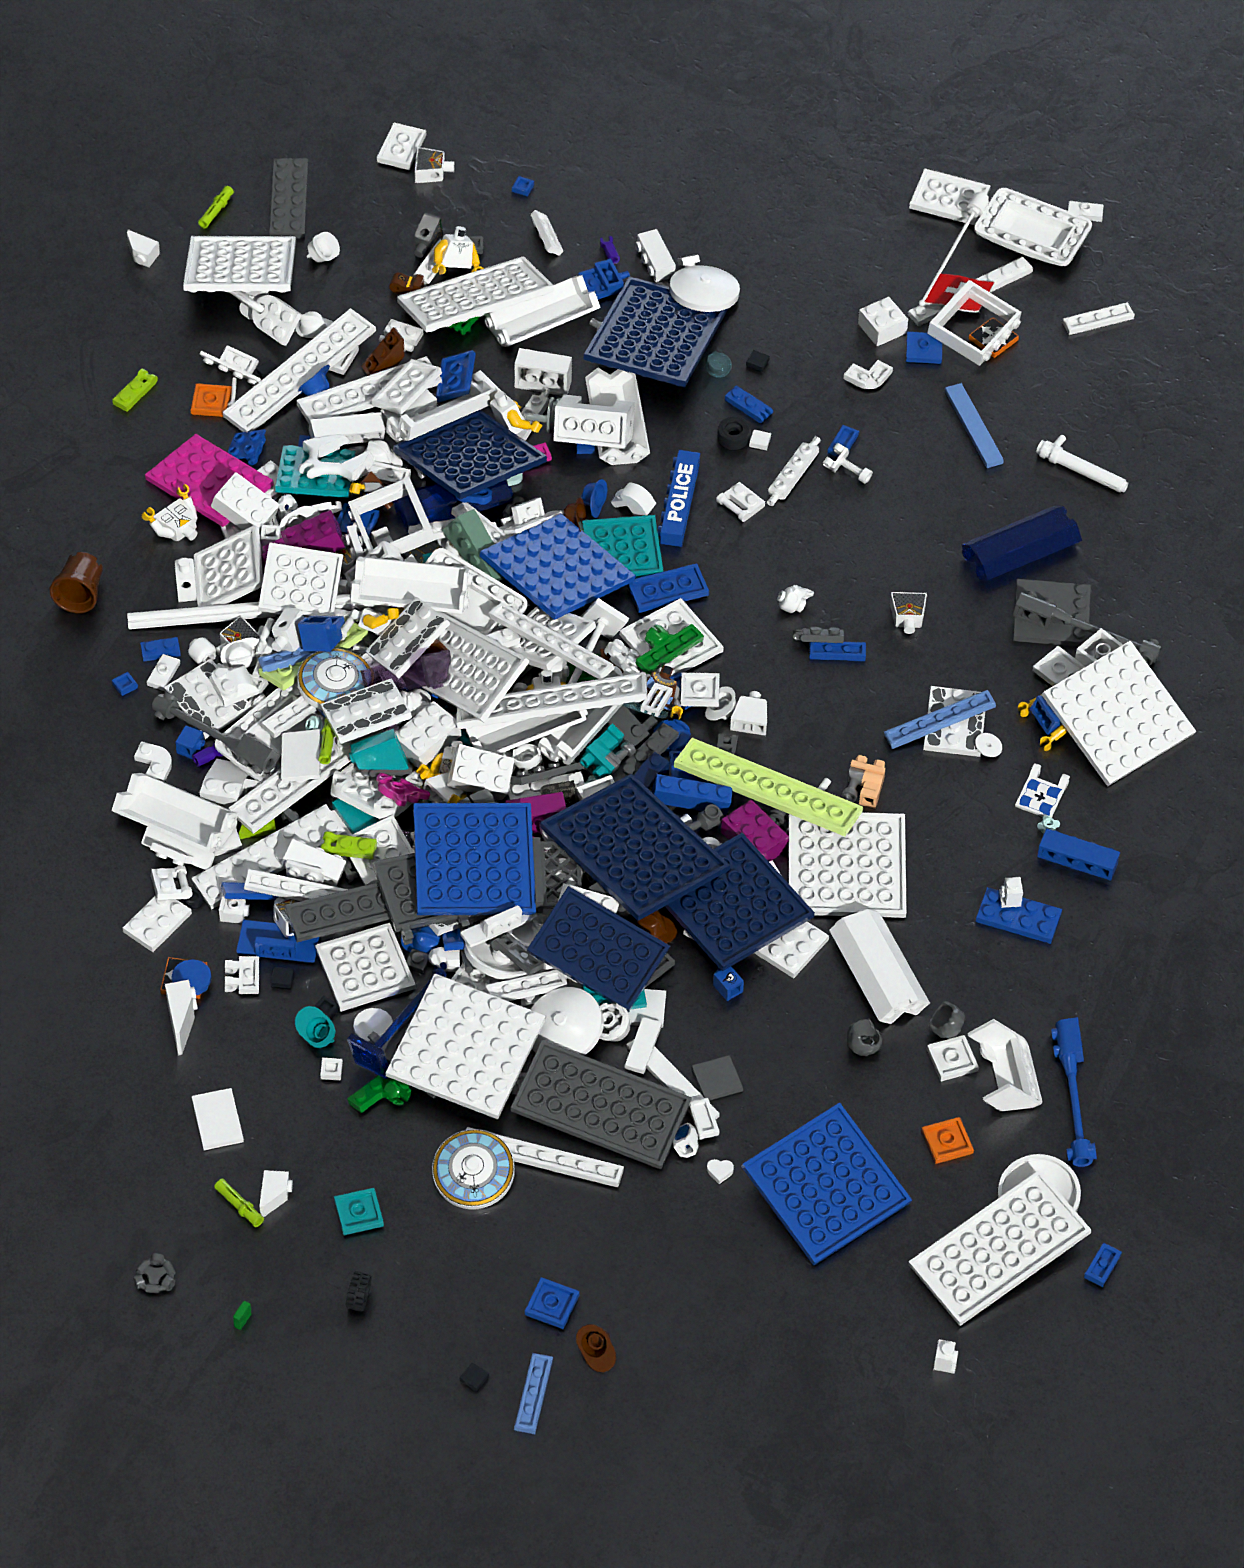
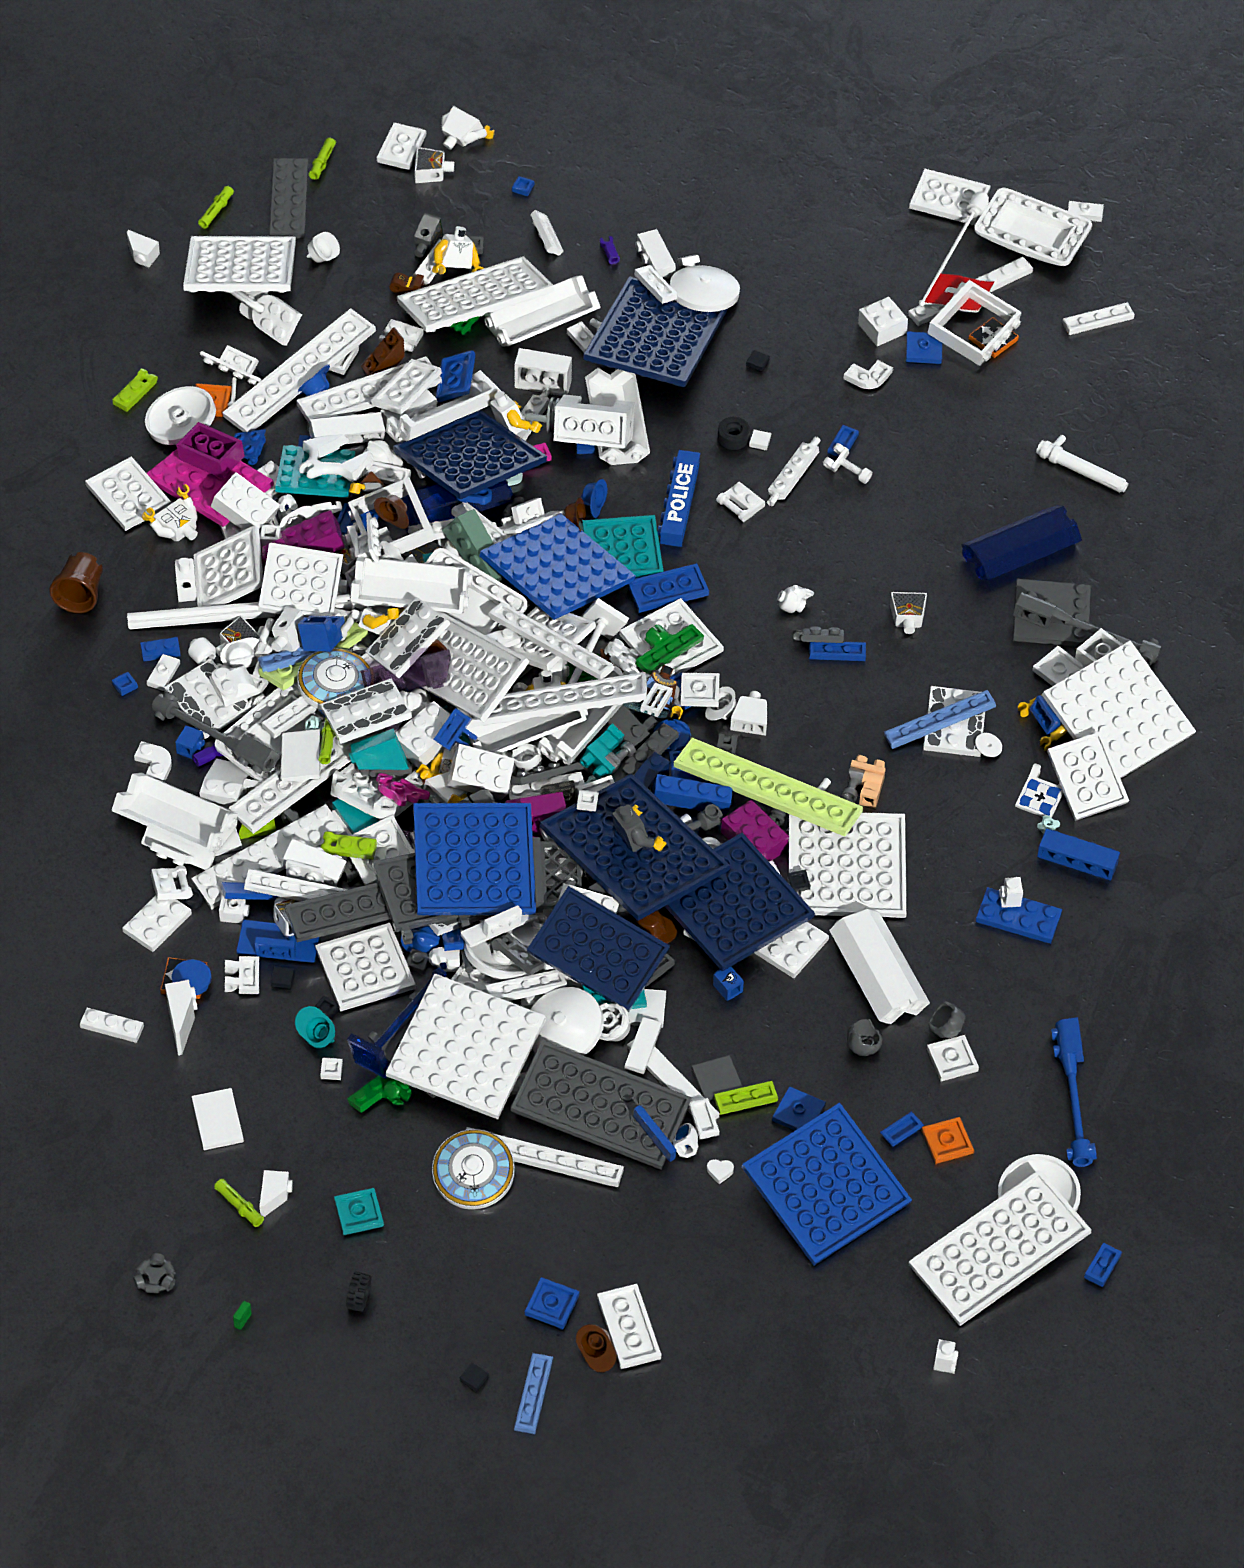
white piece [296,311,333,339] -> none
white tile [353,1008,393,1045] -> none
blue plate [578,259,630,299] -> none
white brick [611,483,656,516] -> none
clear light blue hair [705,351,732,378] -> none
blue hinge [725,385,773,423] -> none
medium blue tile [945,383,1004,468] -> none
white windscreen [968,1019,1042,1111] -> none
none -> white plate [80,1008,144,1043]
none -> white plate [85,457,171,531]
none -> white dish [145,386,216,445]
none -> magenta brick [176,422,245,479]
none -> lime pin [309,137,336,180]
none -> white bracket [354,512,381,564]
none -> reddish brown piece [374,495,409,529]
none -> blue hinge [433,708,478,751]
none -> white torso [441,106,494,150]
none -> white plate [567,321,594,353]
none -> white plate [577,790,599,812]
none -> white plate [597,1284,661,1369]
none -> dark grey torso [612,804,667,853]
none -> blue tile [633,1105,677,1162]
none -> white plate [635,265,677,304]
none -> lime plate [714,1081,778,1115]
none -> blue plate [772,1086,826,1130]
none -> black tile [787,870,811,892]
none -> blue tile [880,1111,924,1147]
none -> white plate [1047,731,1129,821]

